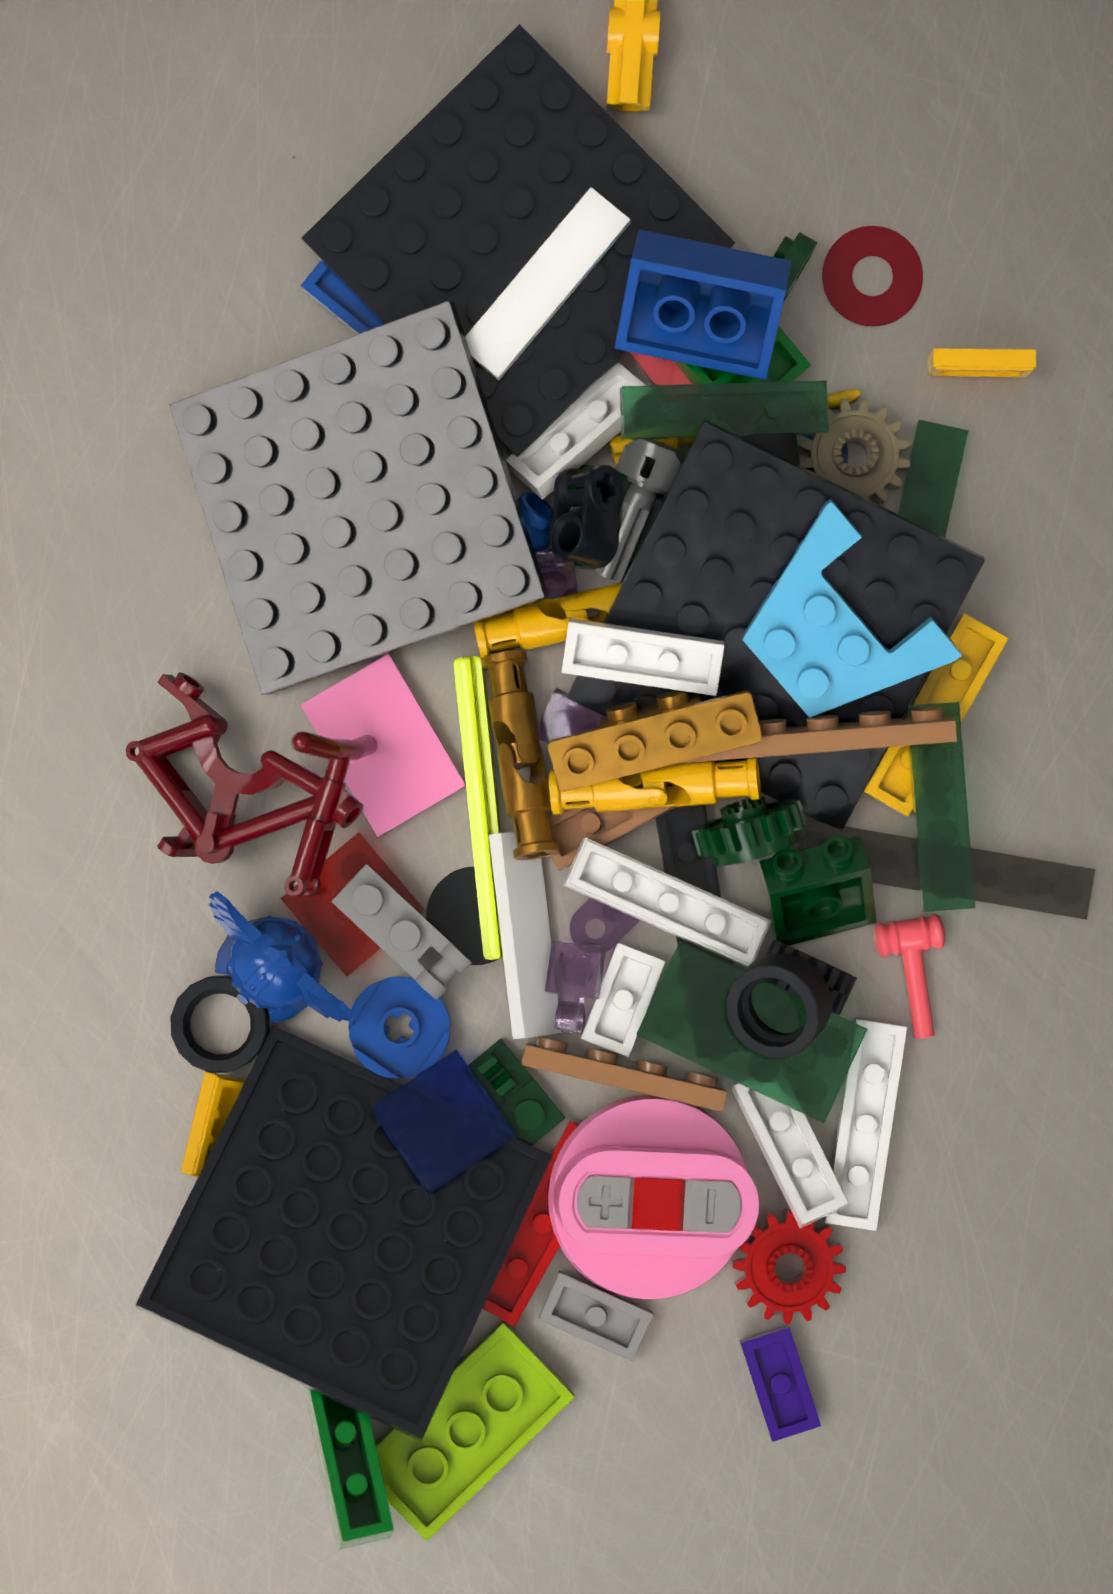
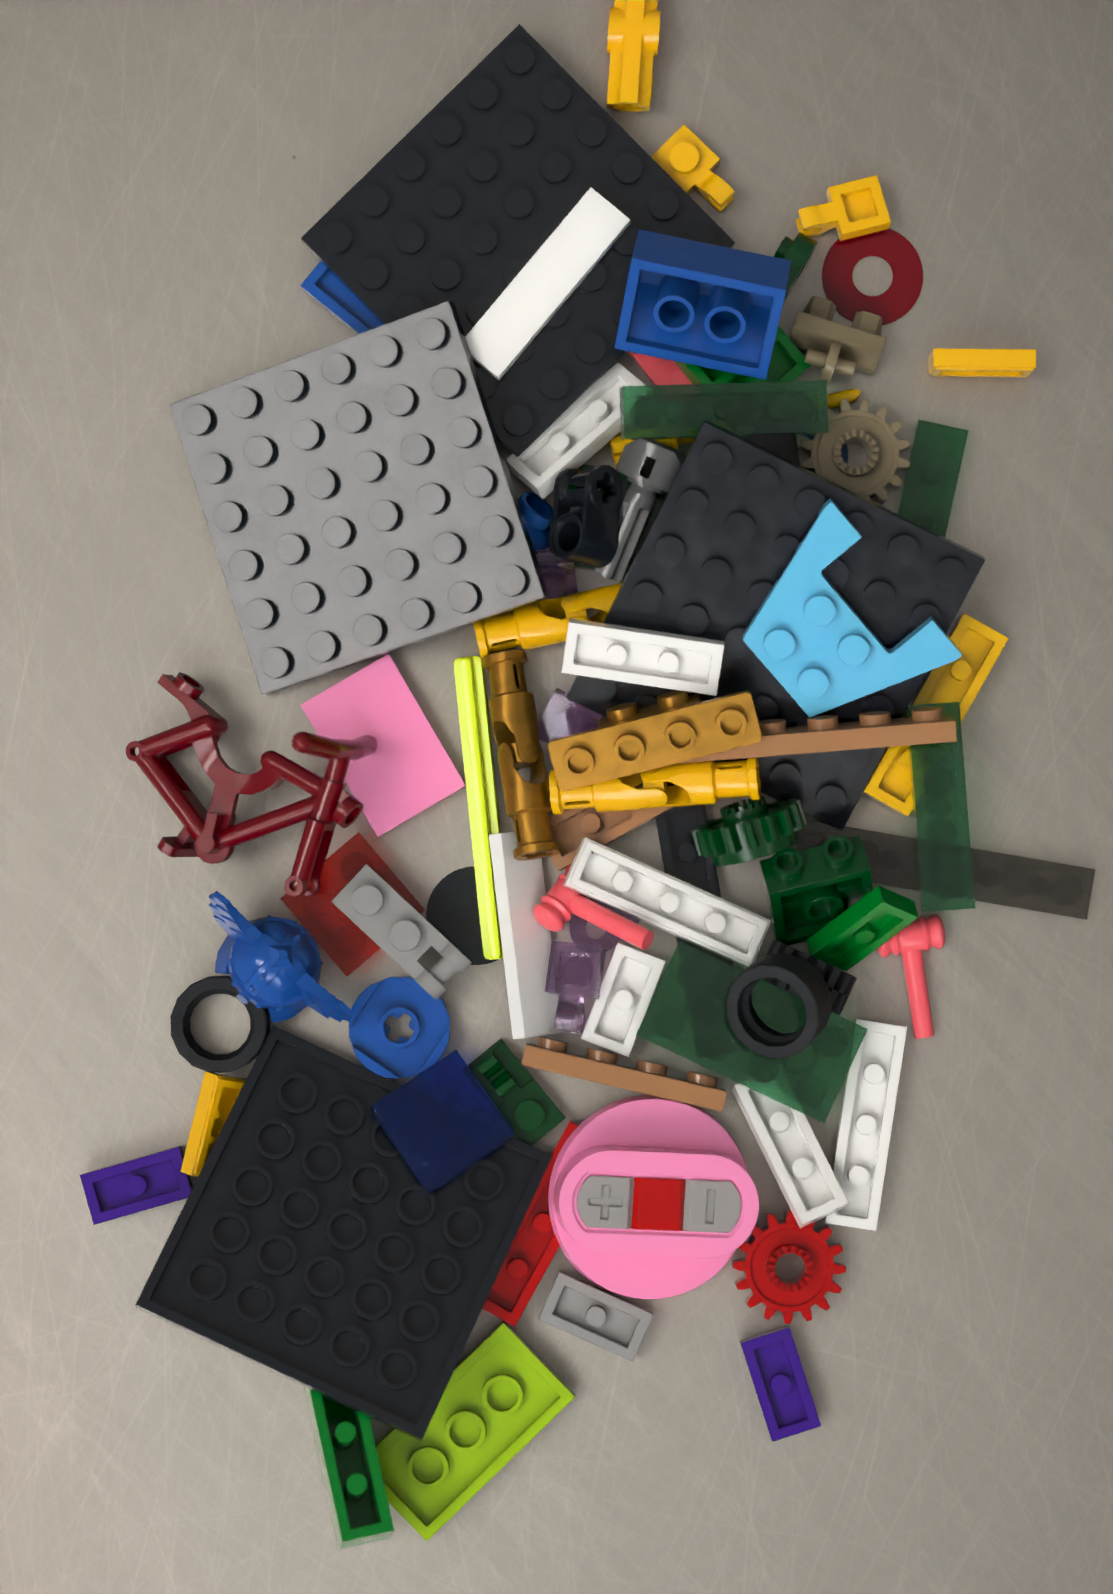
none -> dark purple plate [80,1146,193,1225]
none -> coral piece [533,864,654,950]
none -> yellow plate [651,124,735,213]
none -> dark tan hips [789,296,887,385]
none -> yellow plate [795,175,891,241]
none -> green plate [807,886,919,971]

